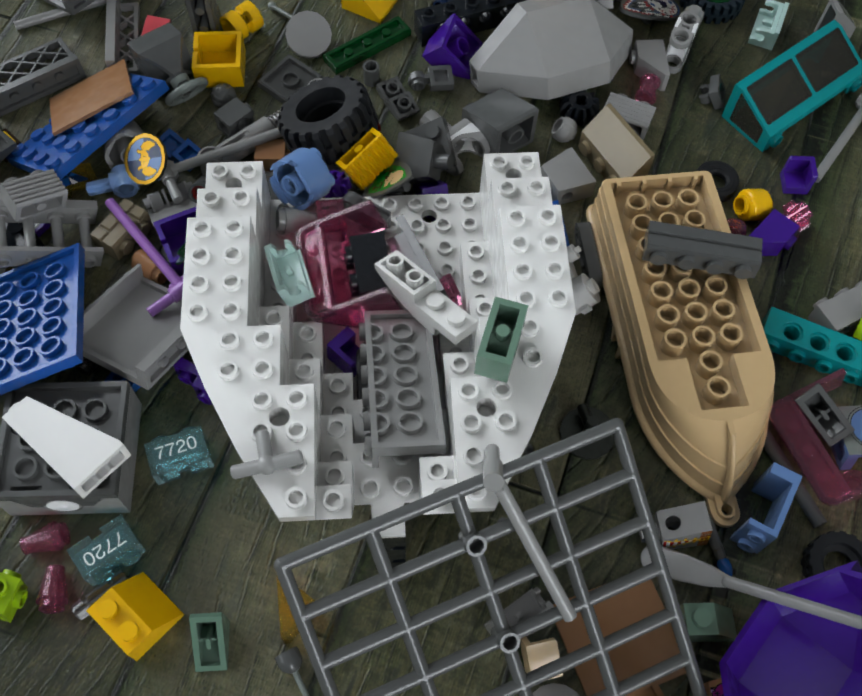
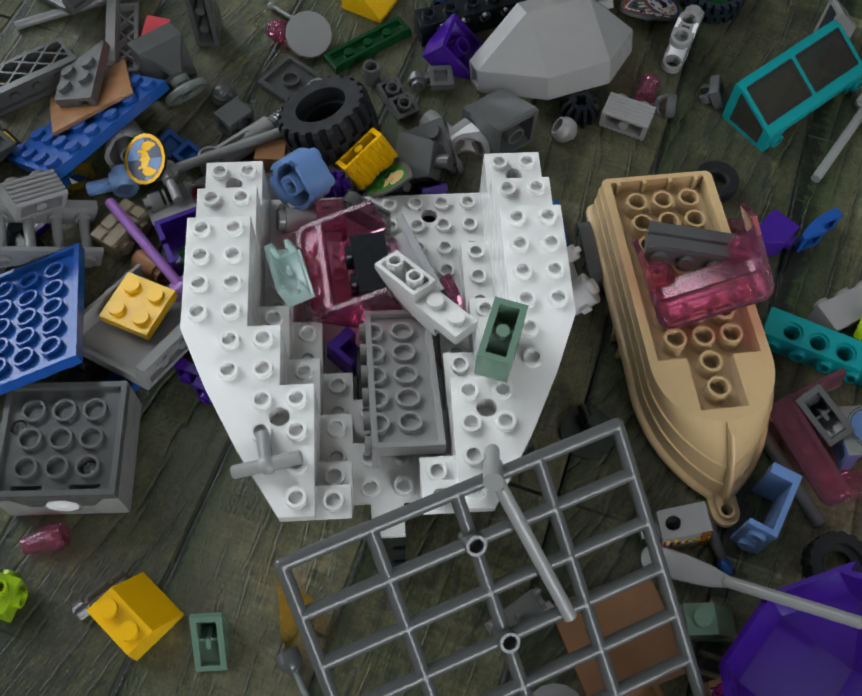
white slope [2,396,131,499] -> none
clear pink cone [36,565,69,614] -> none
clear light blue brick [67,515,146,587] -> none
clear light blue brick [144,426,215,485] -> none
yellow piece [191,31,246,88] -> none
yellow wheel [219,0,264,39] -> none
tan panel [520,637,563,679] -> none
light grey torso [541,147,596,205] -> none
dark tan slope [578,103,655,179] -> none
light grey slope [629,39,670,91] -> none
yellow head [733,188,773,221] -> none
light aqua hinge [748,0,789,51] -> none
dark purple panel [780,156,818,194] -> none
clear pink gear [782,200,813,232] -> none
none -> dark grey wing [54,40,110,108]
none -> yellow plate [98,272,178,340]
none -> clear pink piece [266,19,288,43]
none -> clear pink windscreen [632,203,775,329]
none -> dark grey tile [654,93,677,118]
none -> blue slope [793,207,843,252]

